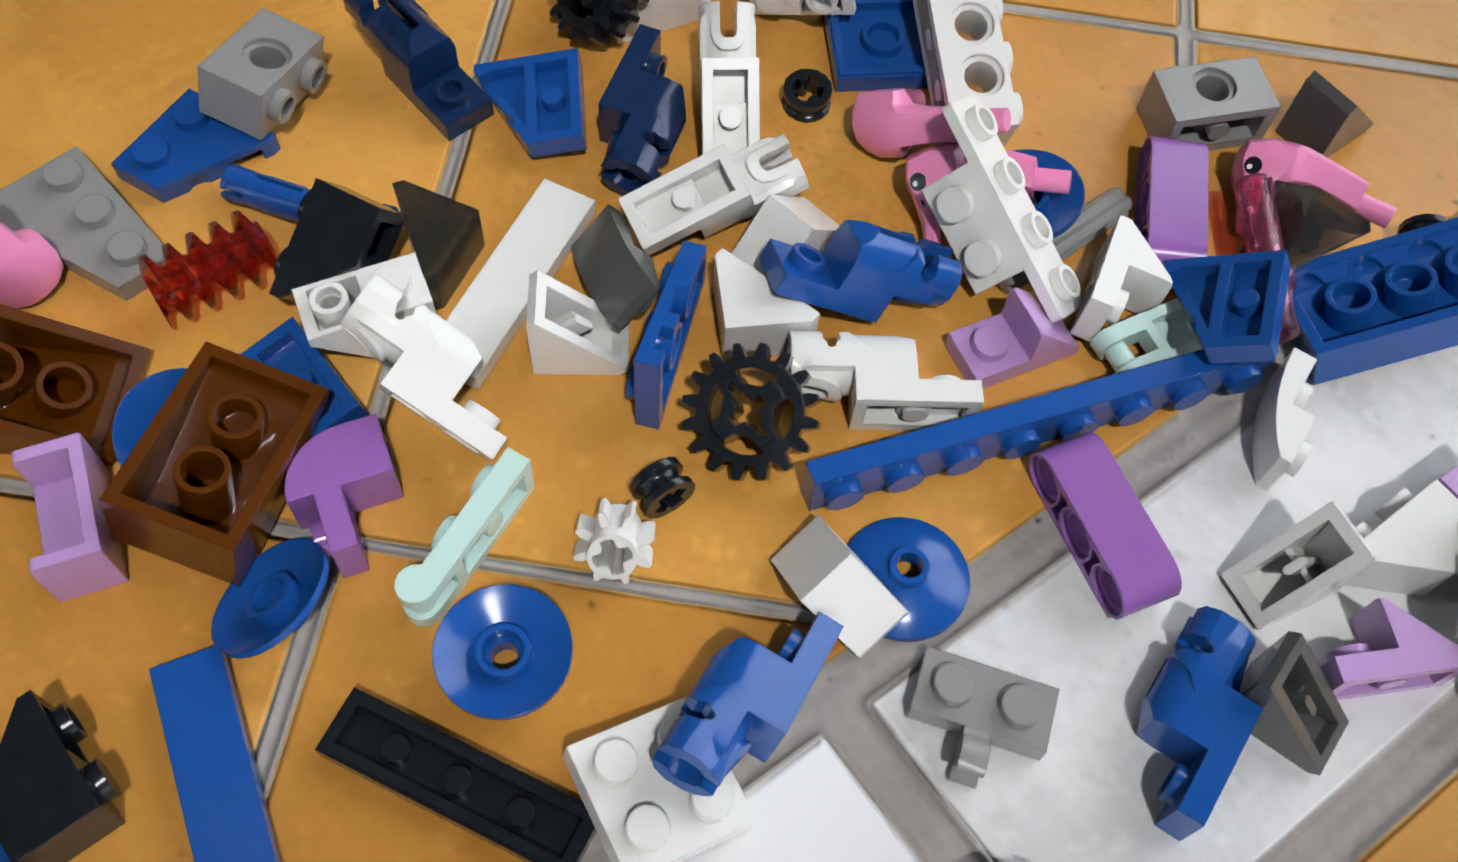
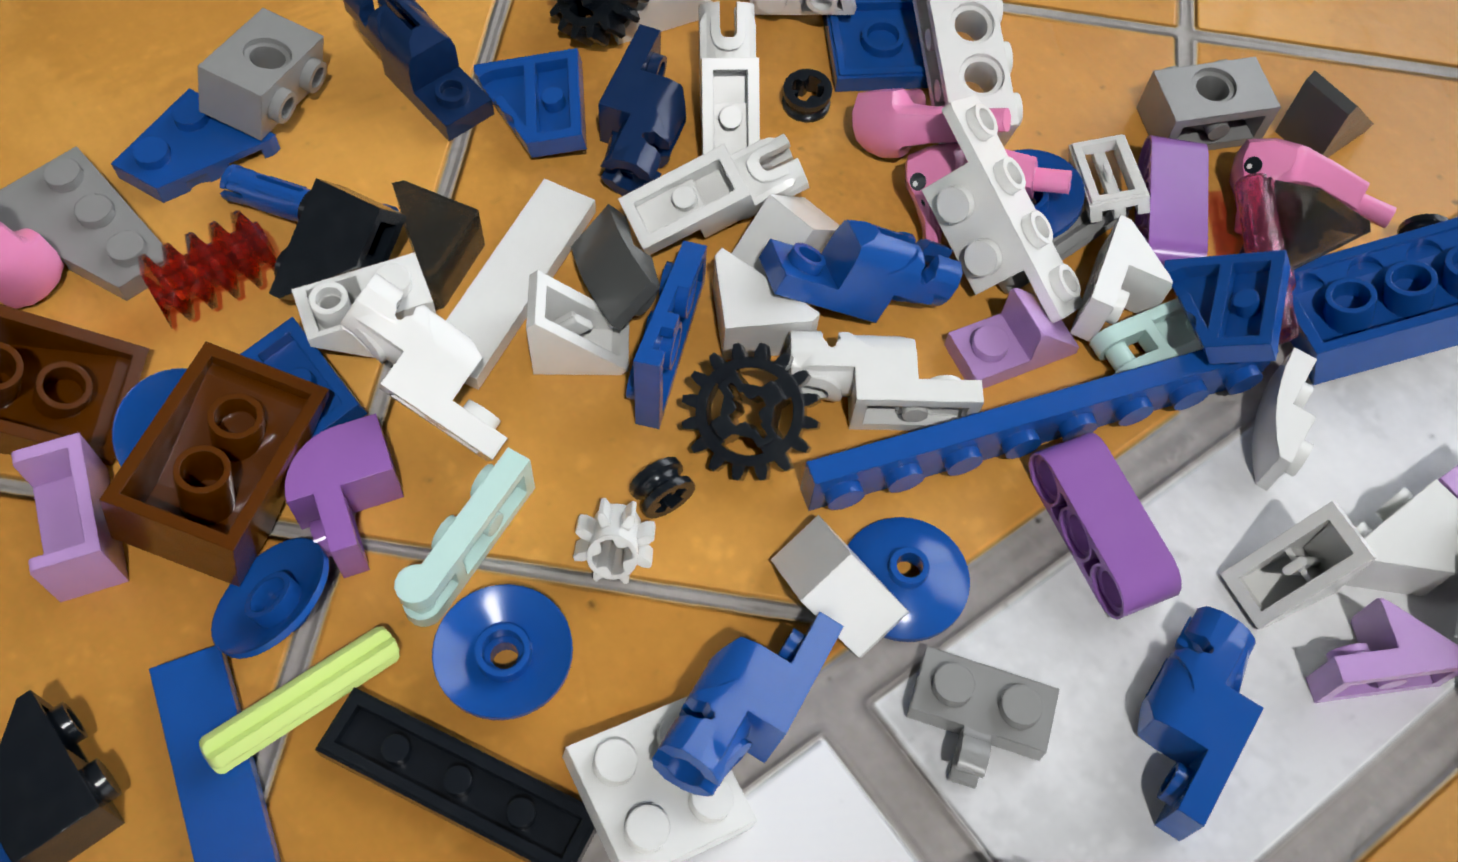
dark grey slope [1239,631,1349,776] -> none
none -> yellowish green axle [199,626,400,774]
none -> white tile [1068,134,1150,223]

